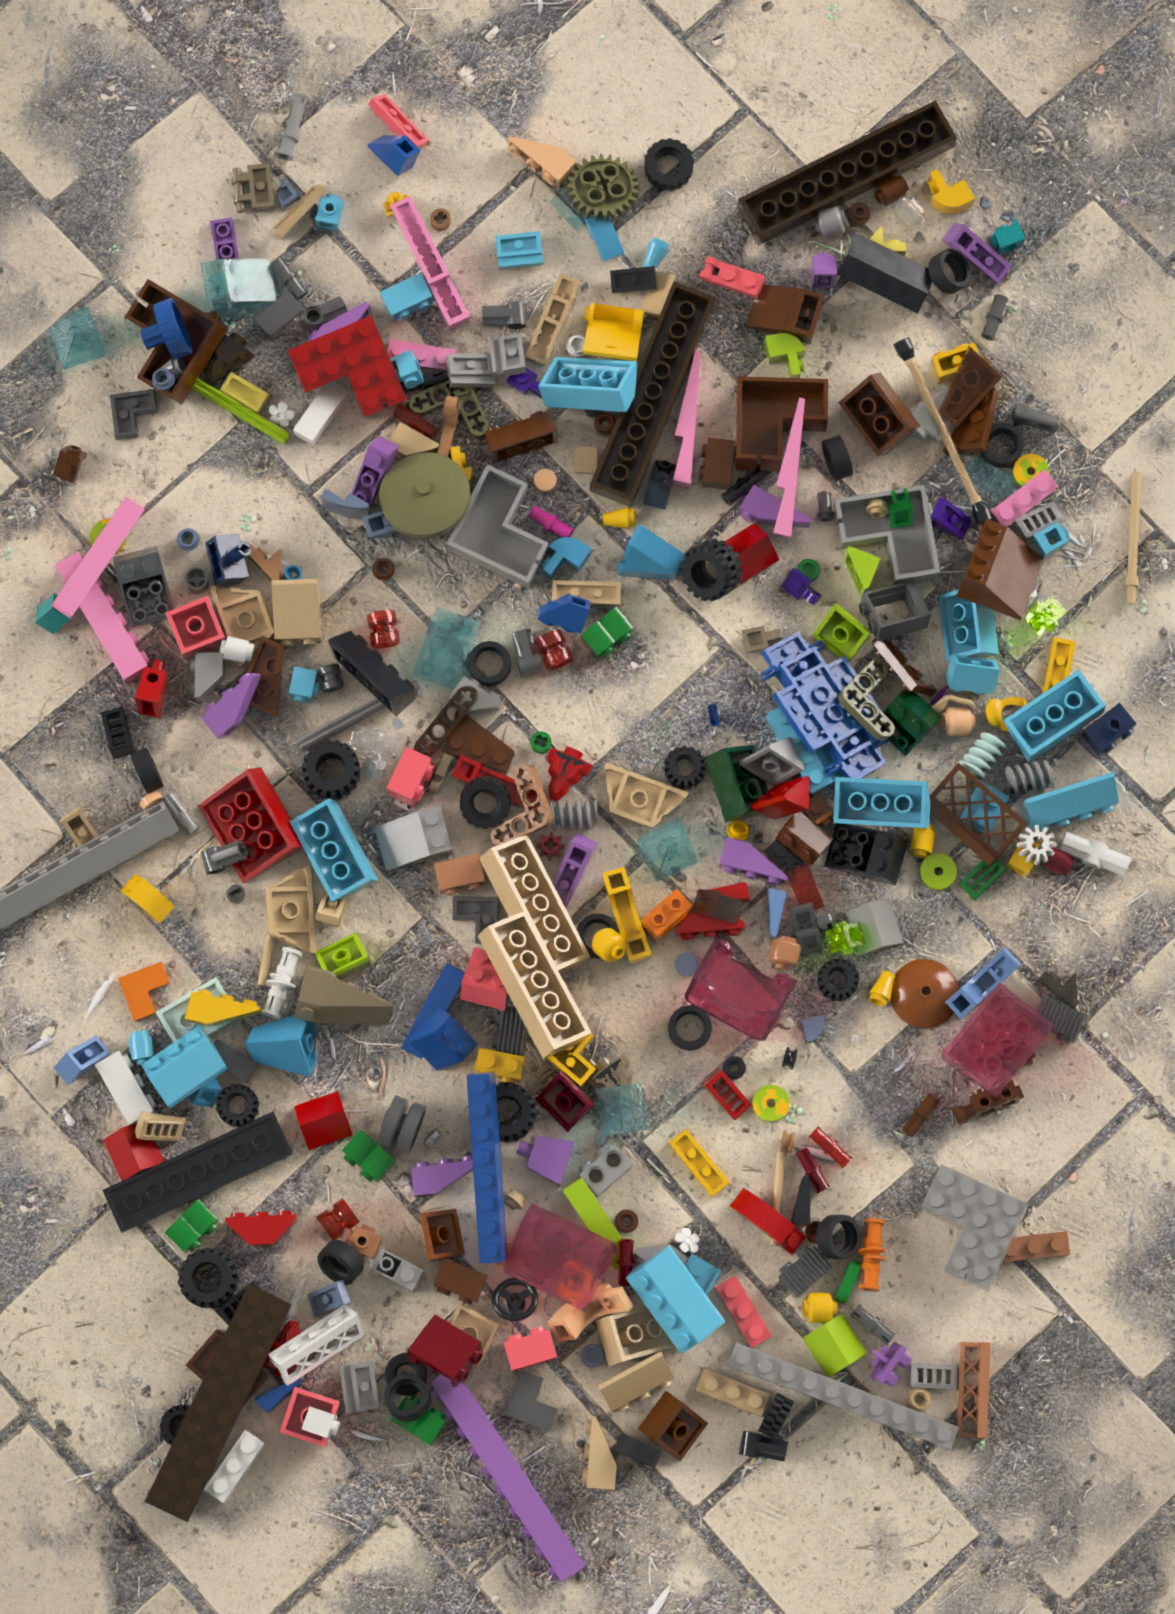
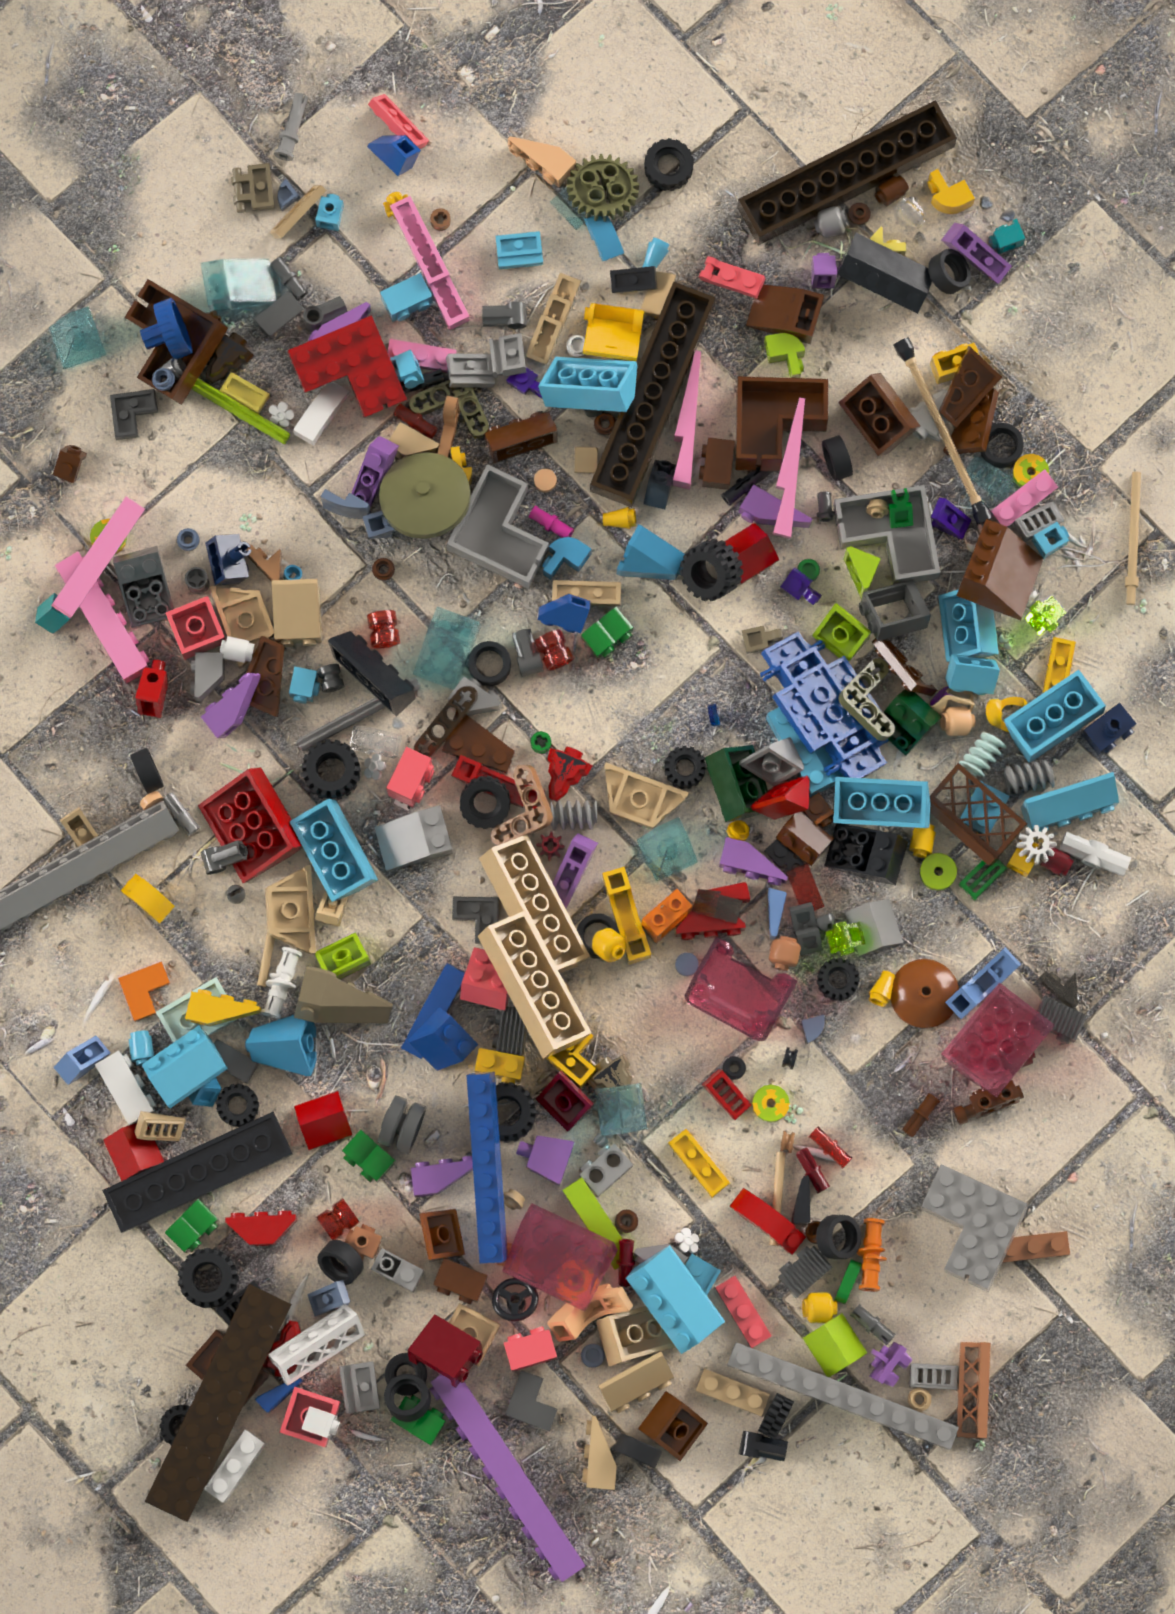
black slope [101,706,135,759] -> none
medium lavender slope [210,218,240,265] -> none
dark tan plate [429,753,453,795] -> none
nougat brick [434,854,485,896] -> none
black tyre [668,1005,712,1051] -> none
dark grey pin [981,294,1008,341] -> none
dark grey slope [1012,405,1060,433] -> none

